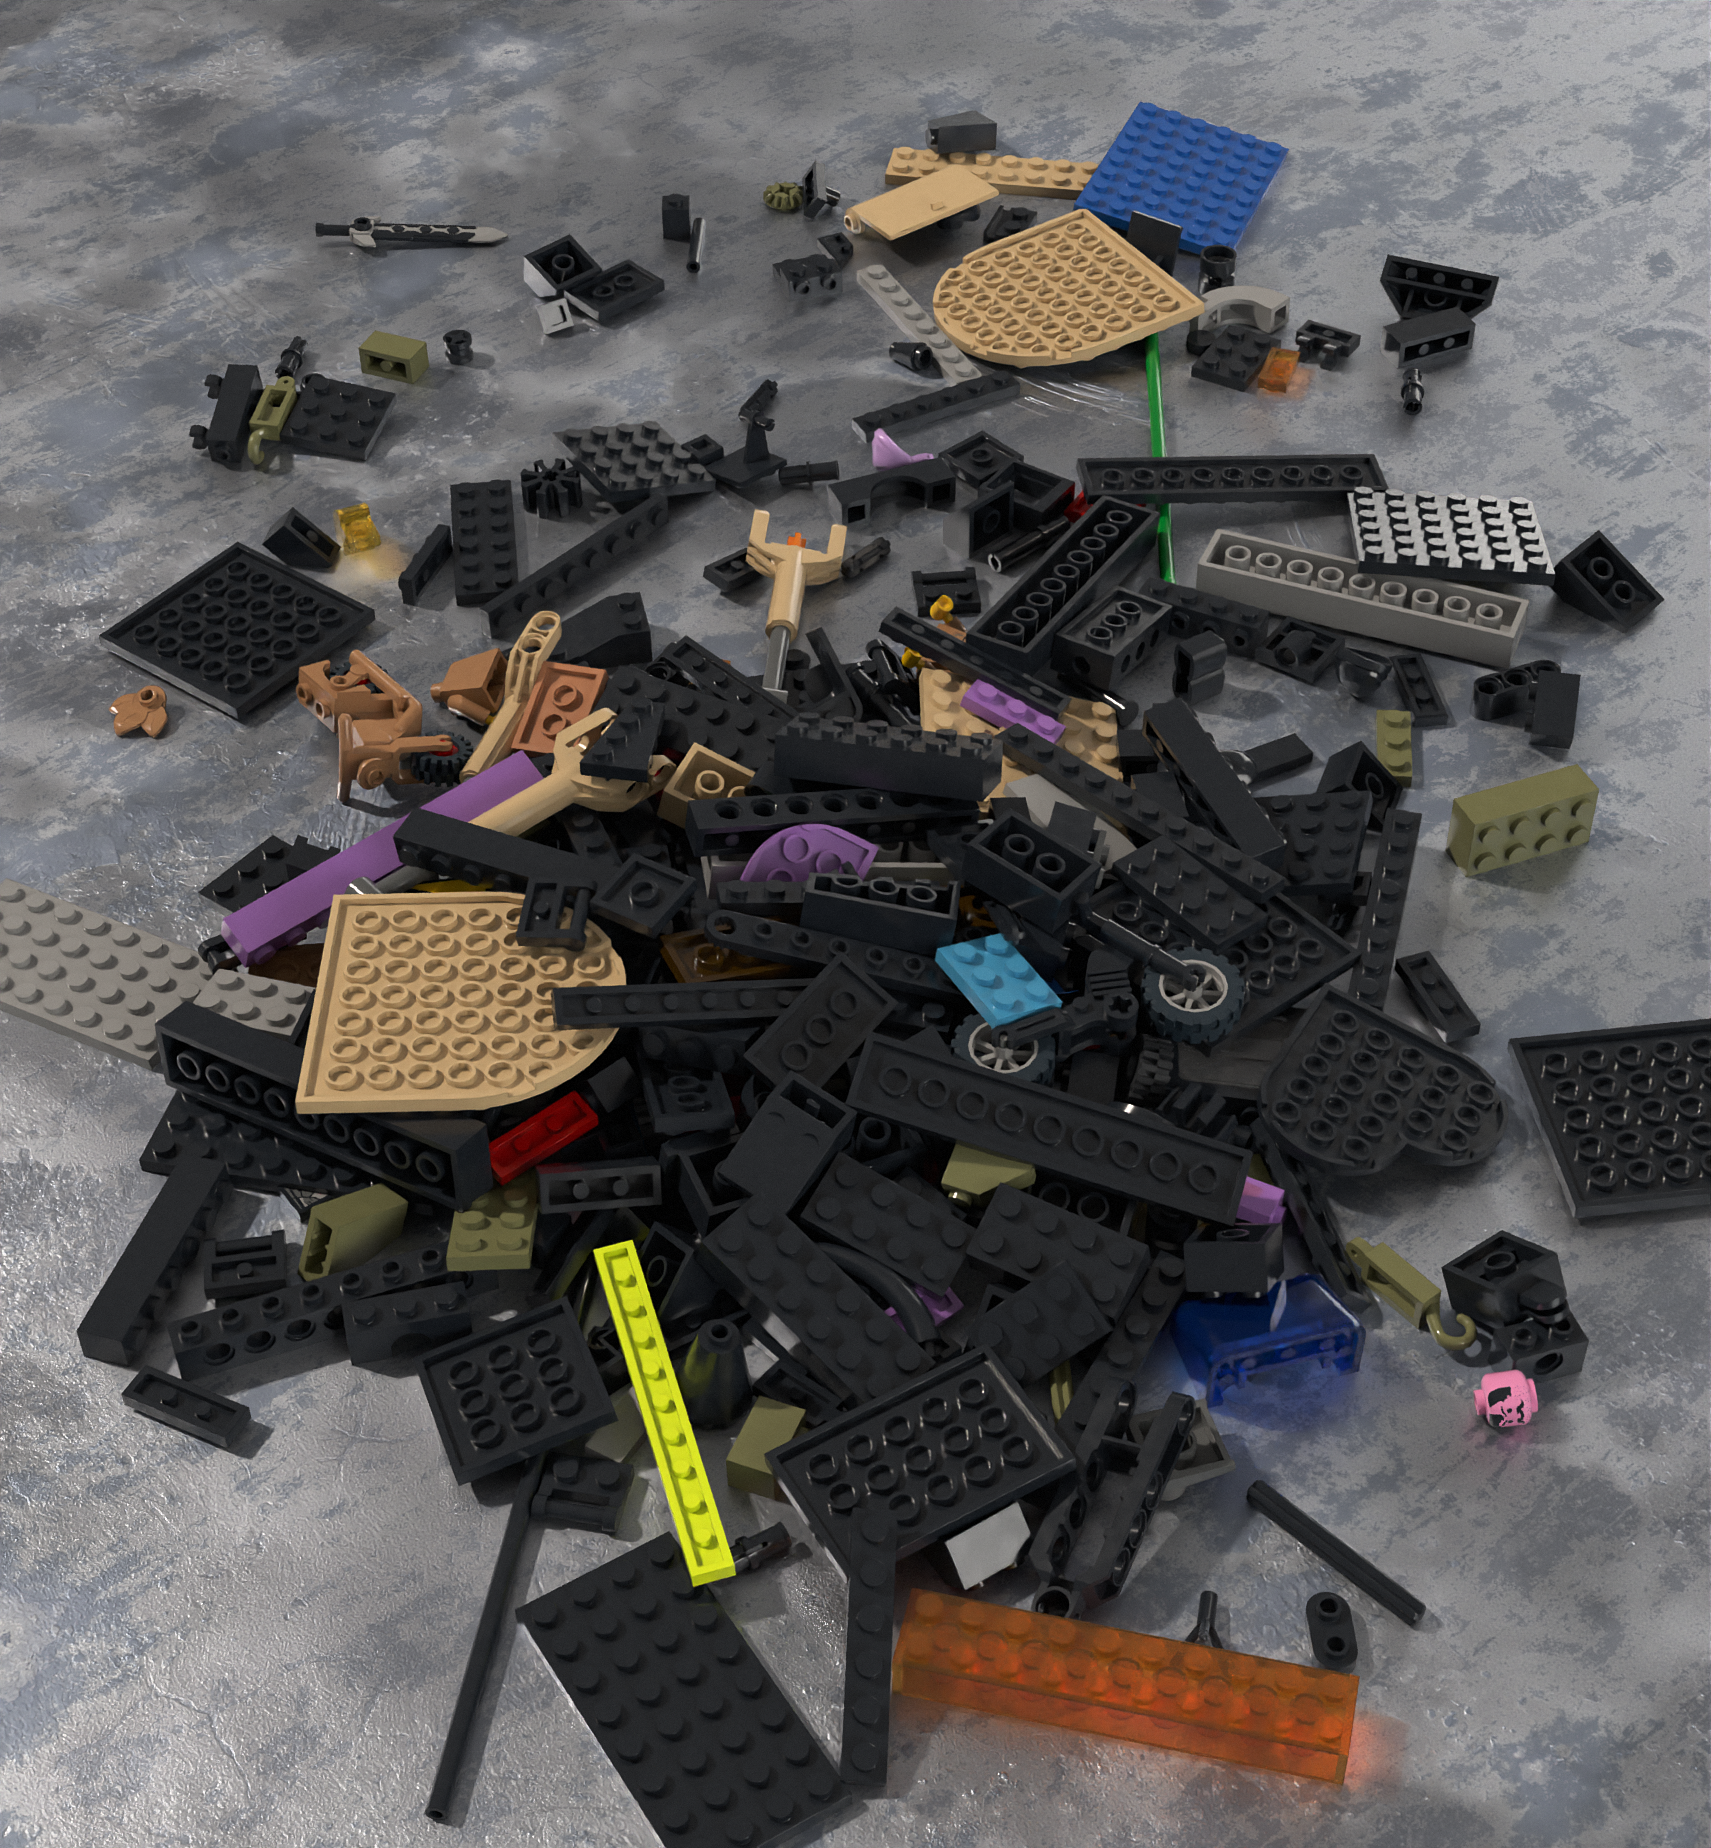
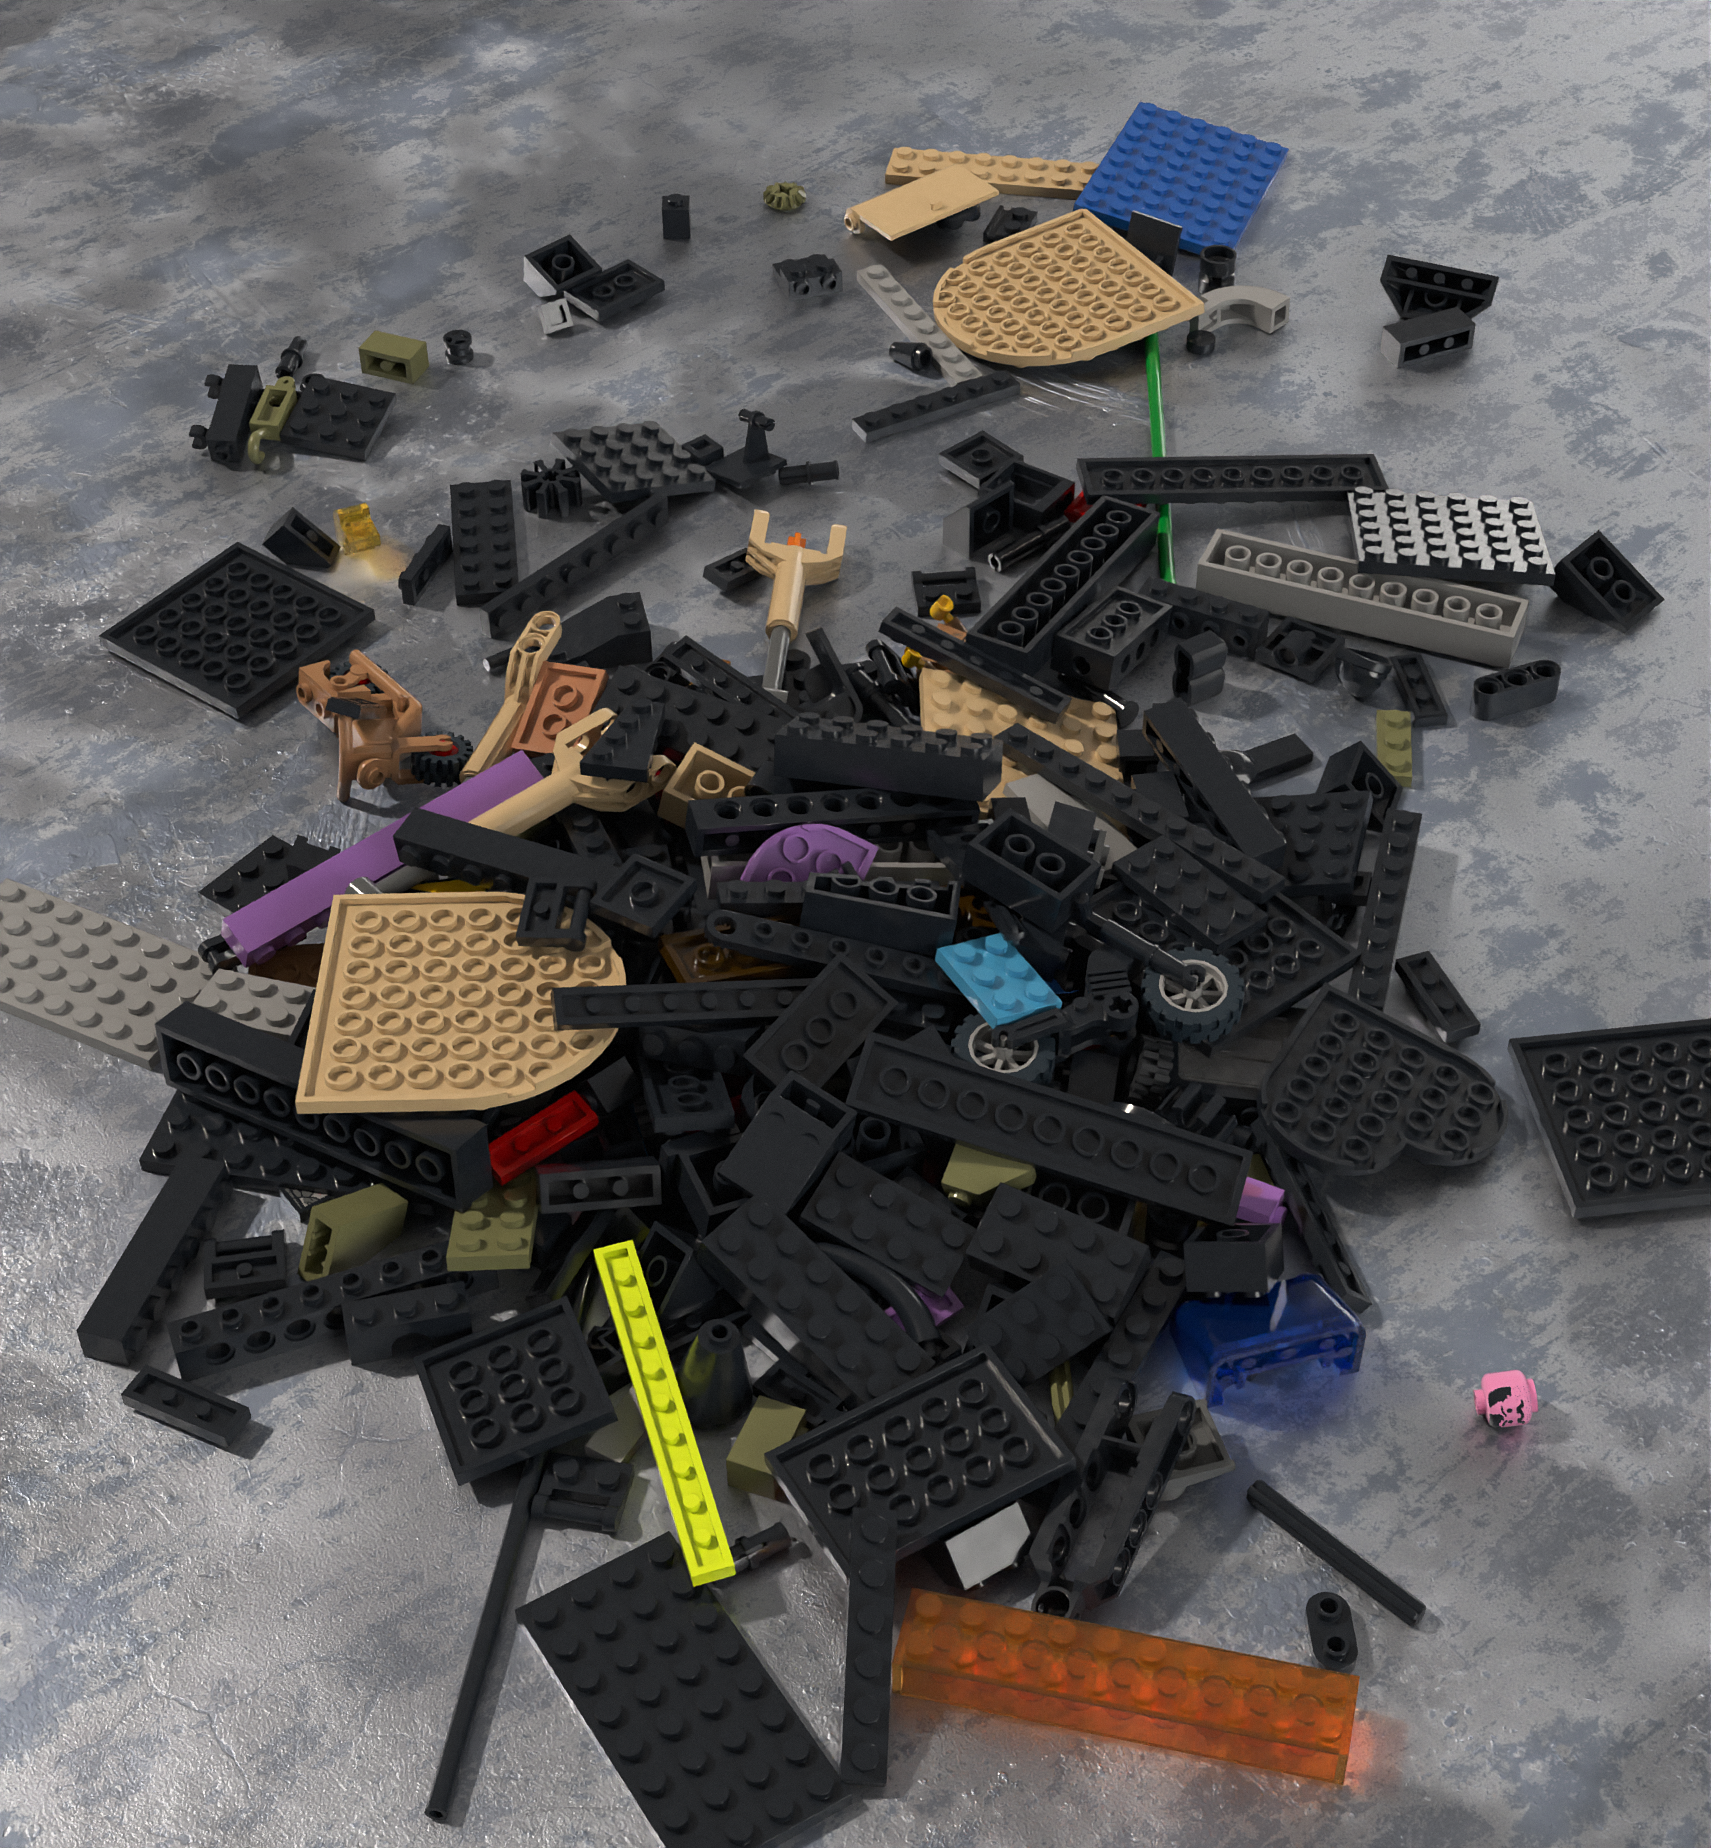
medium nougat plate [109,685,168,738] -> none
black sword [315,216,508,247] -> none
medium nougat torso [430,648,508,726] -> none
black piece [686,217,707,273] -> none
black axle [740,379,778,412] -> none
black tile [802,160,841,219] -> none
black tile [817,232,854,271] -> none
black arch [828,457,956,529] -> none
black axle [841,537,891,579] -> none
lavender hat [872,428,934,472] -> none
black slope [925,110,997,154] -> none
medium lavender plate [960,679,1066,745] -> none
black plant [1170,1591,1235,1680] -> none
black plate [1191,325,1281,392] -> none
clear orange plate [1257,347,1300,393] -> none
black plate [1294,320,1361,371] -> none
olive piece [1346,1237,1478,1351] -> none
black pin [1401,368,1424,415] -> none
black brick [1441,1230,1570,1329] -> none
olive brick [1445,764,1599,877] -> none
black brick [1488,1311,1589,1385] -> none
black brick [1524,670,1581,749] -> none
none -> black tile [325,697,387,719]

